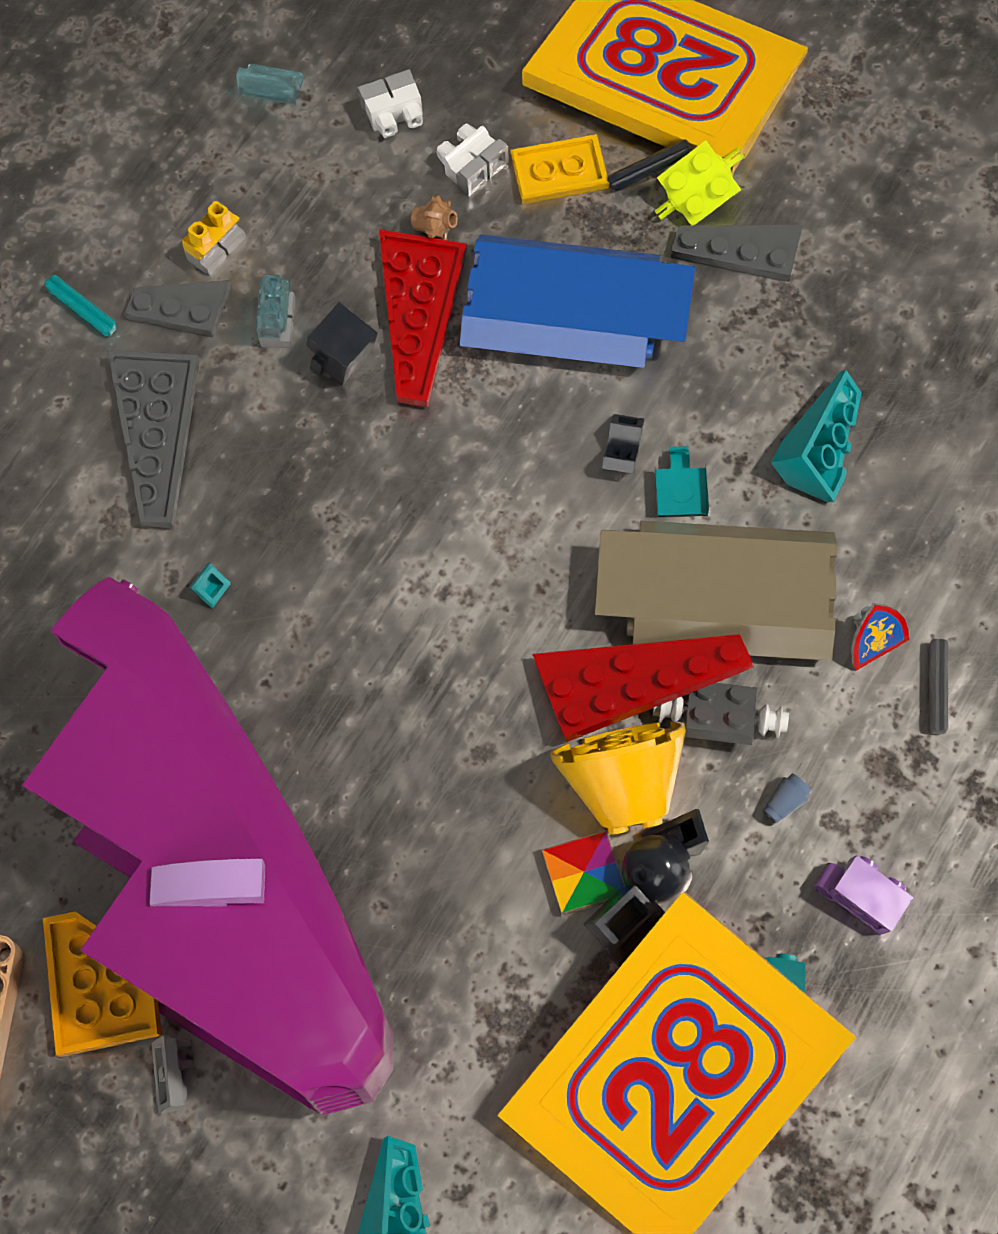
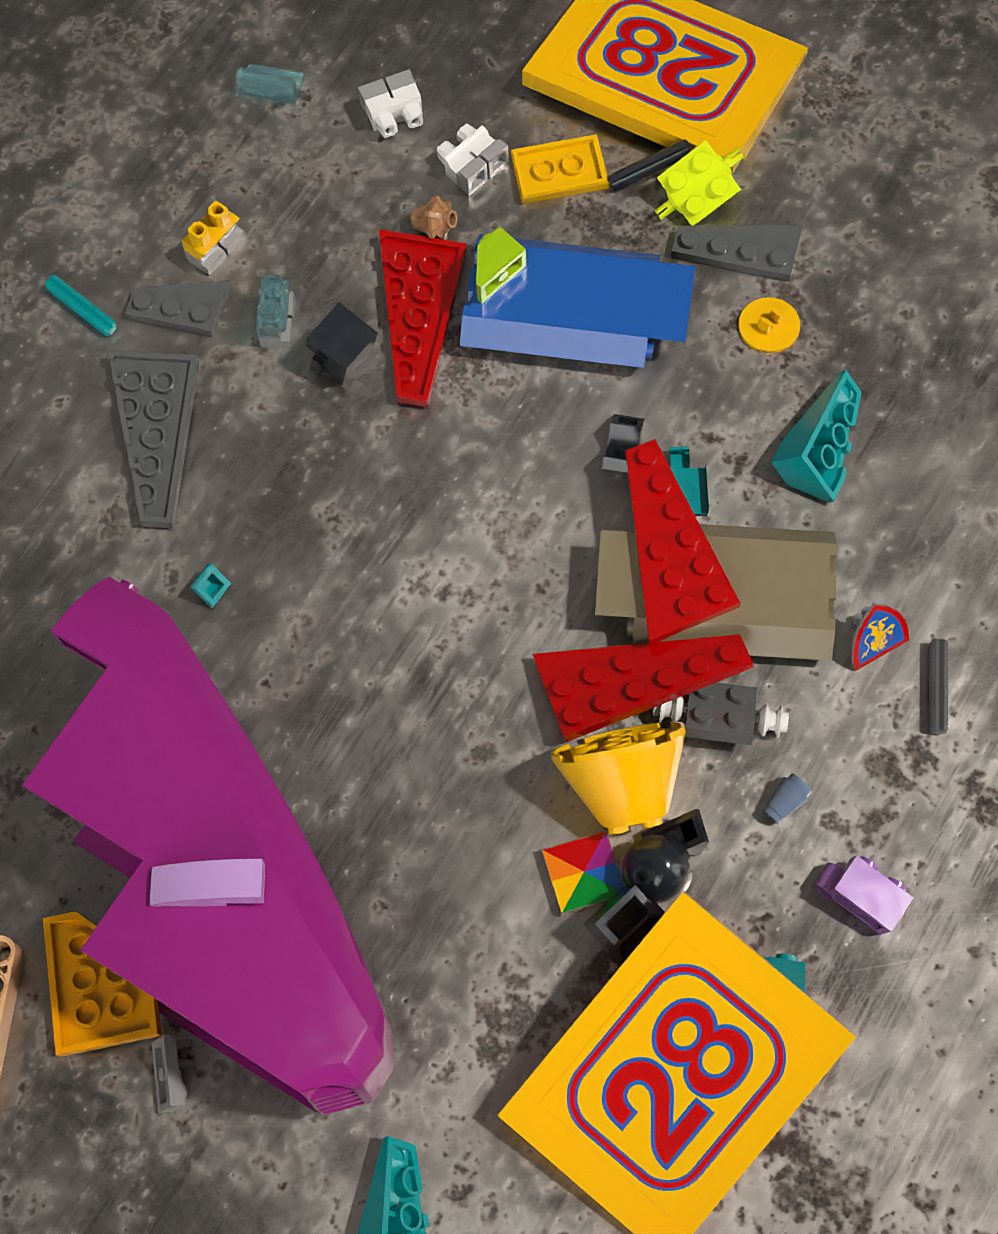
none -> lime slope [476,227,526,303]
none -> red wing [625,439,740,645]
none -> yellow piece [739,297,800,353]

